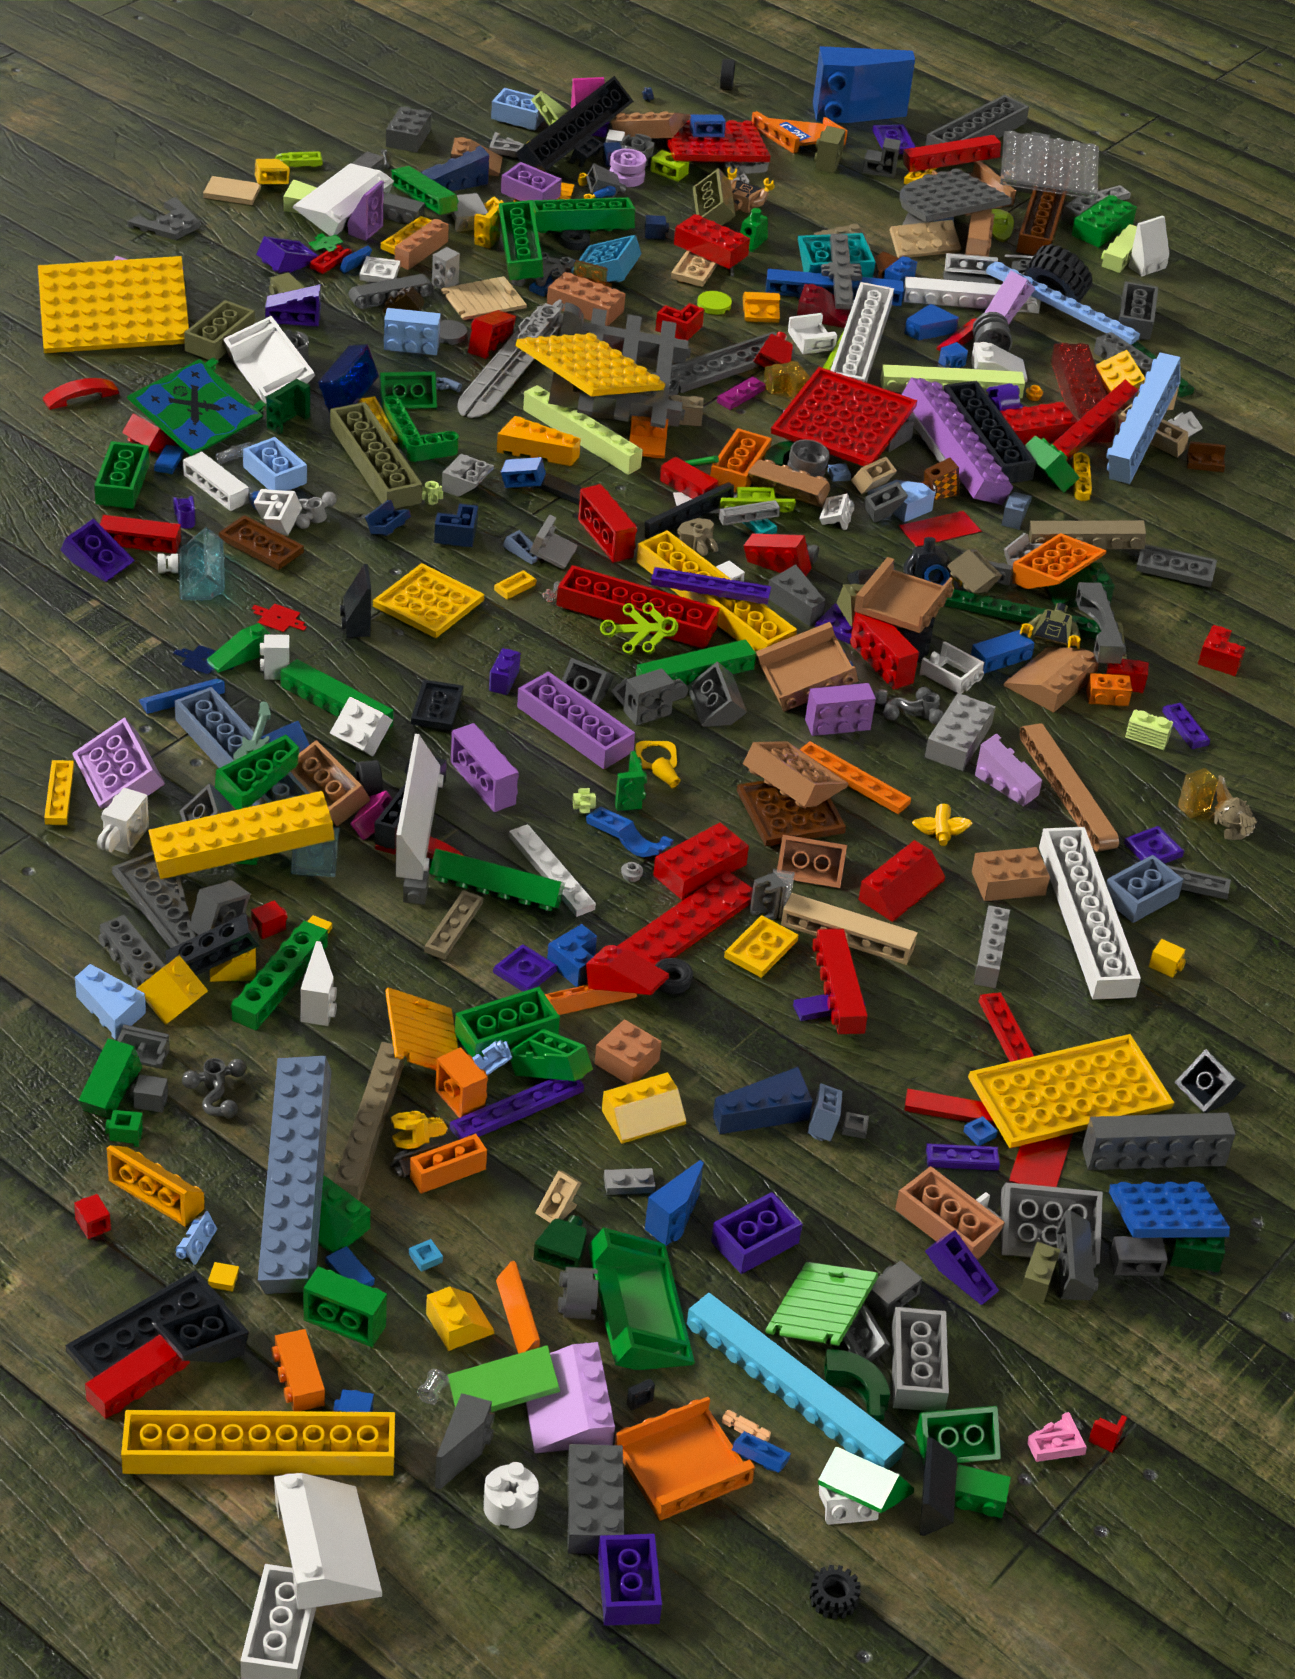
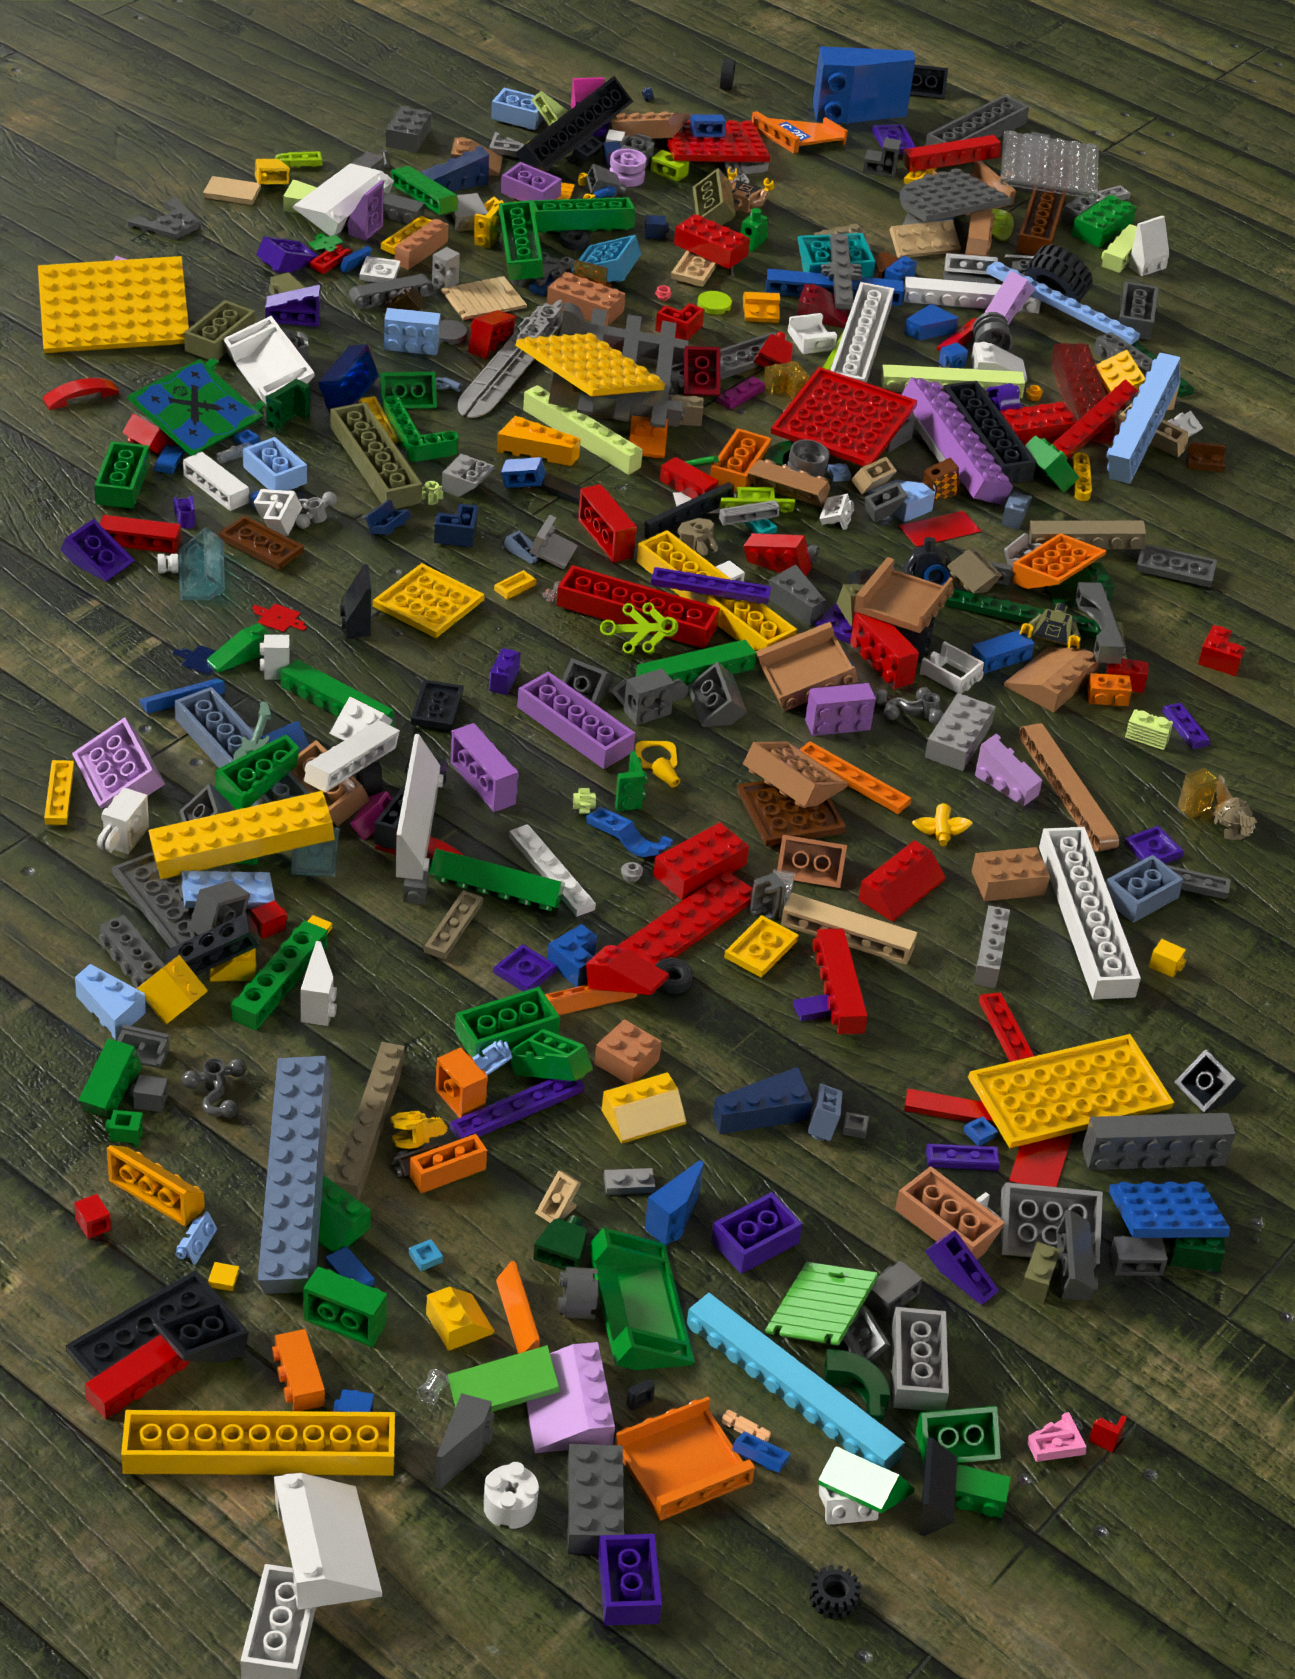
light orange door [385,987,458,1071] -> none
olive brick [814,126,846,173] -> none
none -> light blue plate [180,871,275,909]
none -> blue tile [234,429,260,448]
none -> white brick [304,720,400,792]
none -> coral plate [655,285,672,301]
none -> dark red slope [684,346,720,396]
none -> black slope [910,64,948,99]

